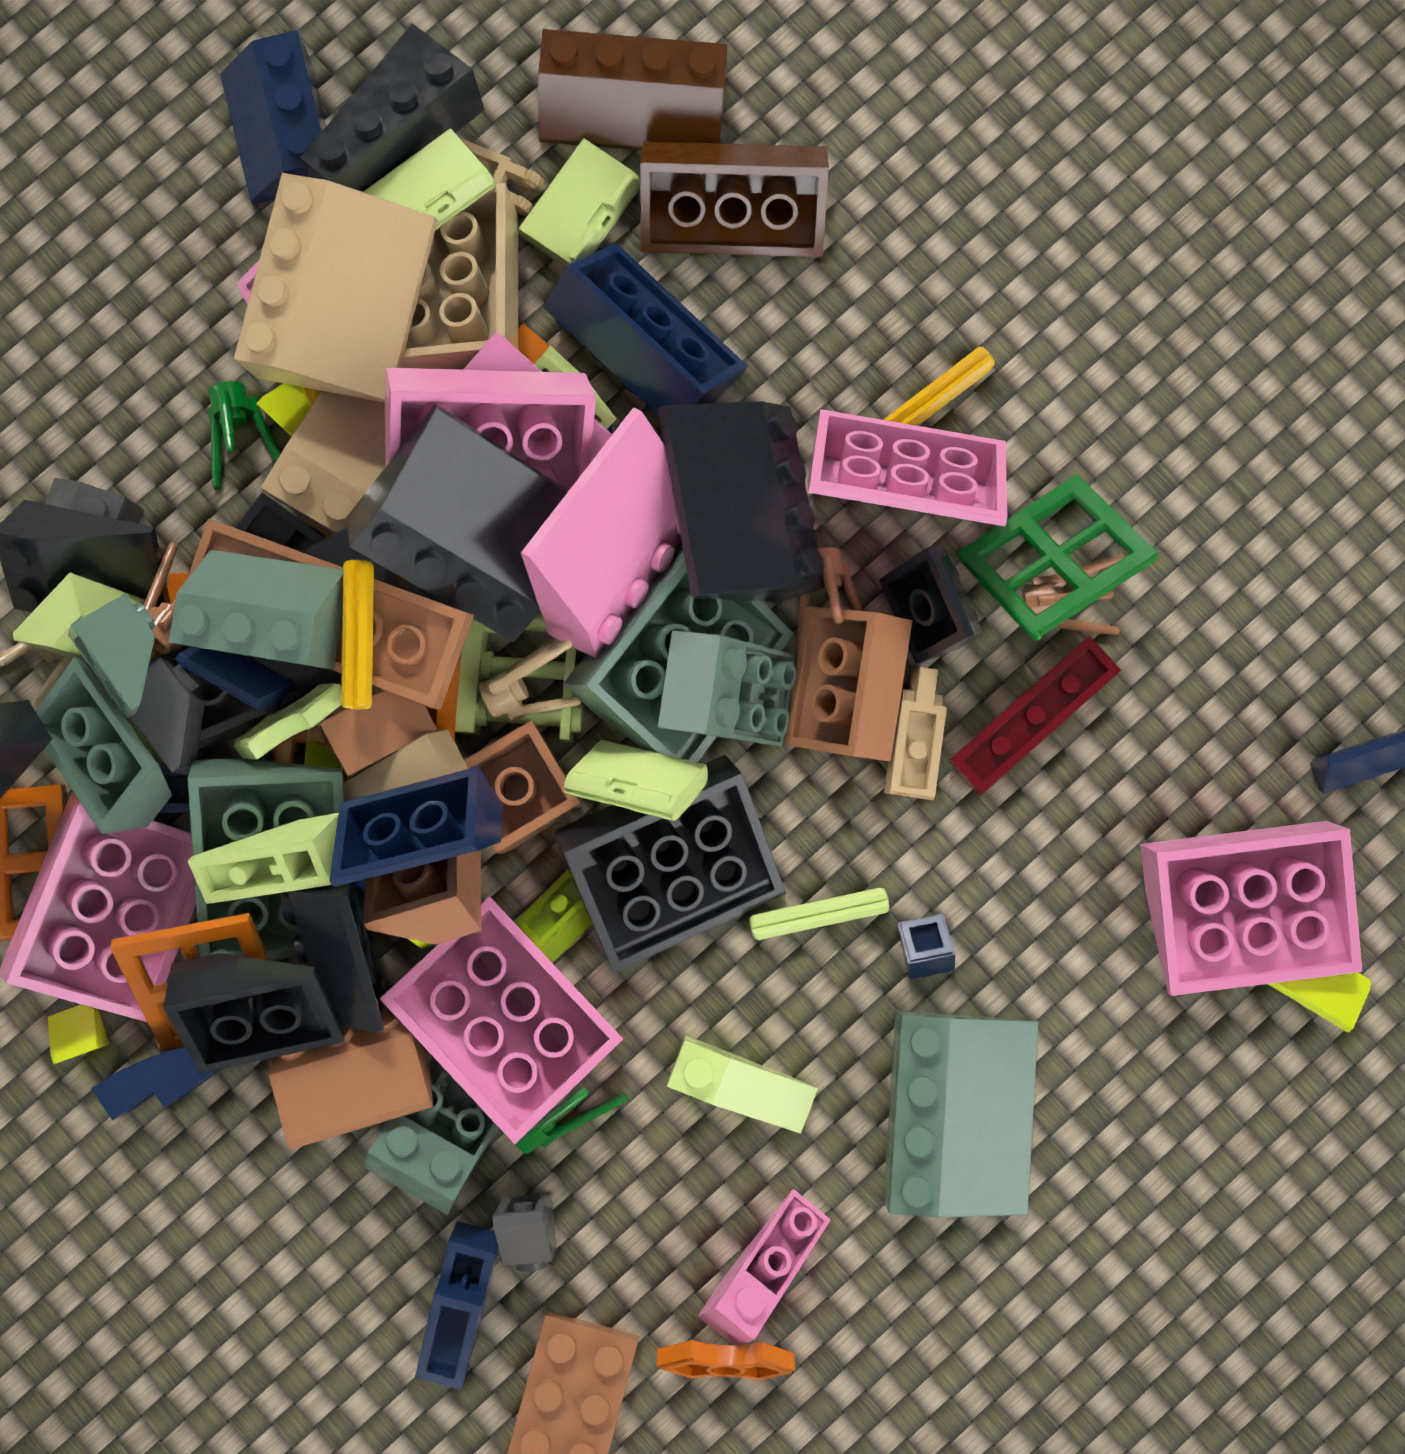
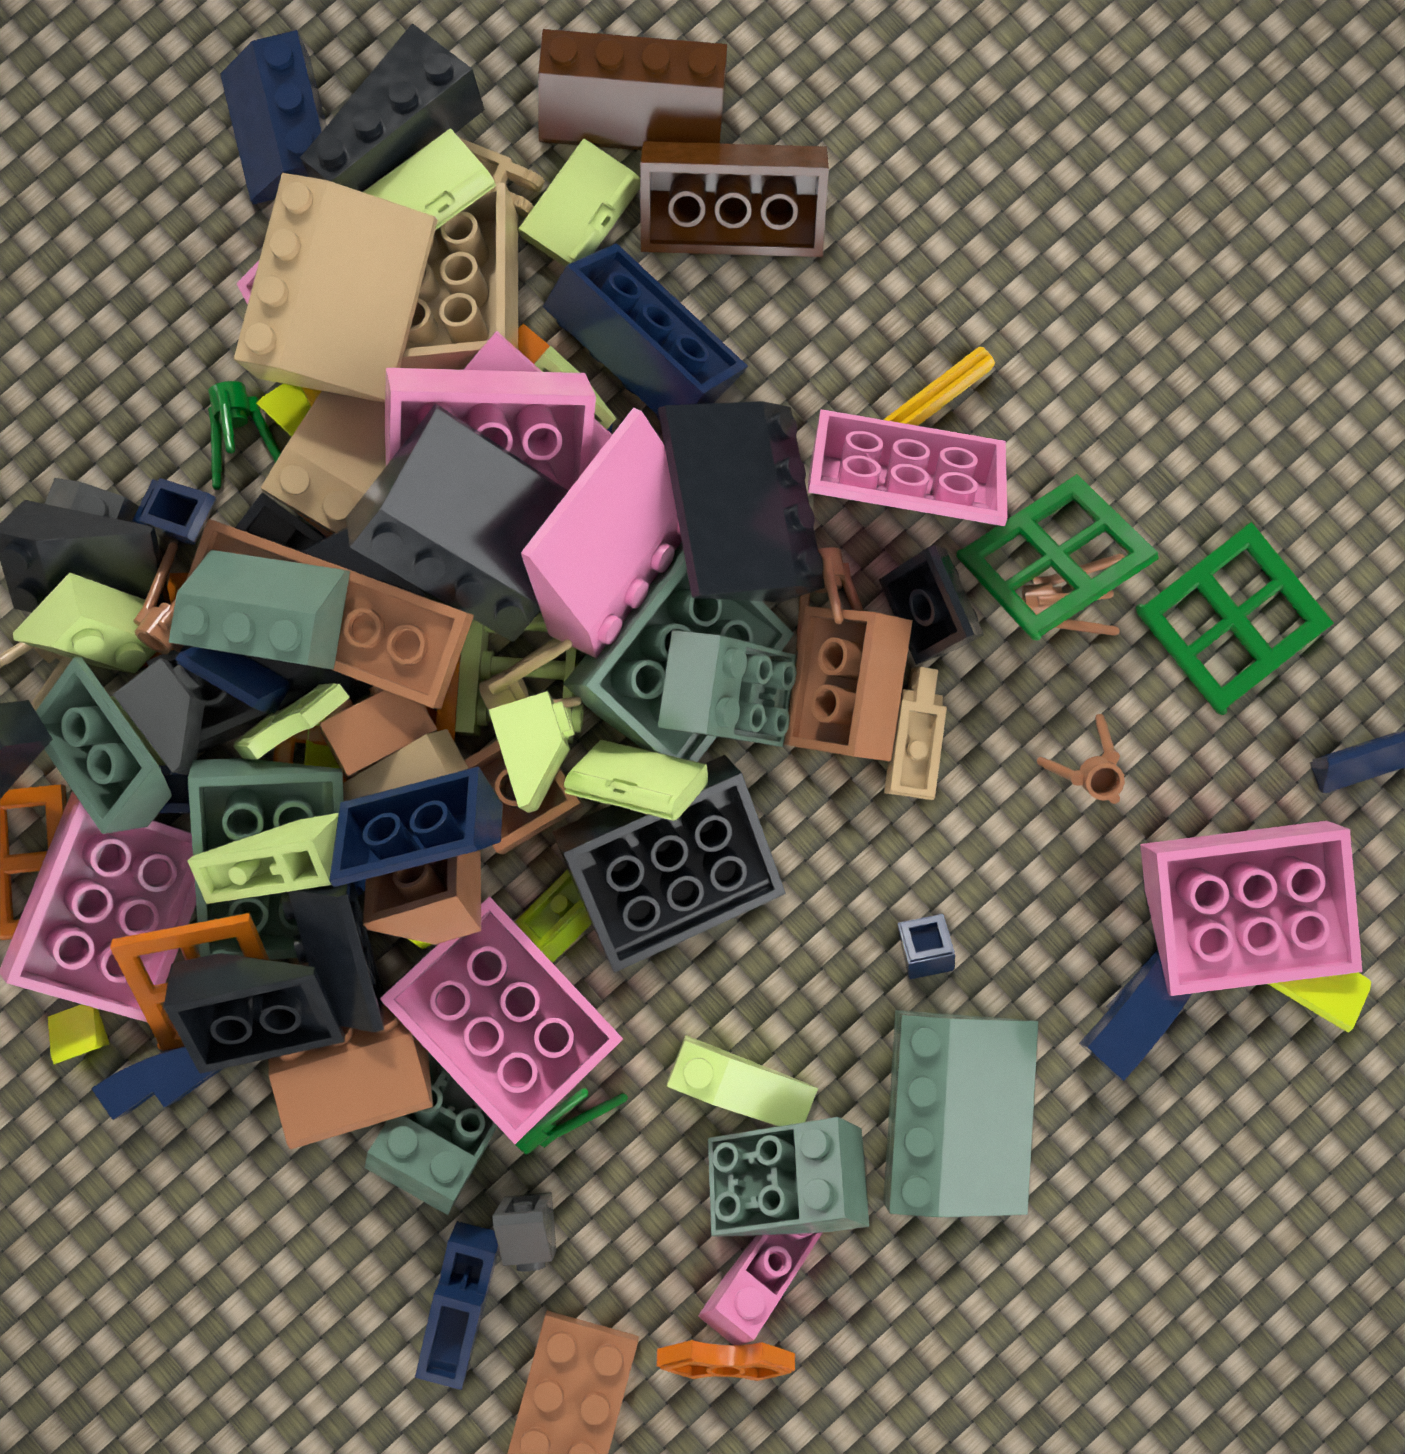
sand green slope [68,593,156,719] -> none
yellow axle [341,560,374,710] -> none
yellowish green axle [750,888,889,940] -> none
dark red plate [948,636,1122,796] -> none
none -> dark blue slope [132,478,216,545]
none -> yellowish green slope [489,691,575,813]
none -> sand green slope [708,1117,869,1237]
none -> nougat plant [1037,714,1125,804]
none -> dark blue slope [1079,950,1193,1081]
none -> green window [1135,522,1334,715]

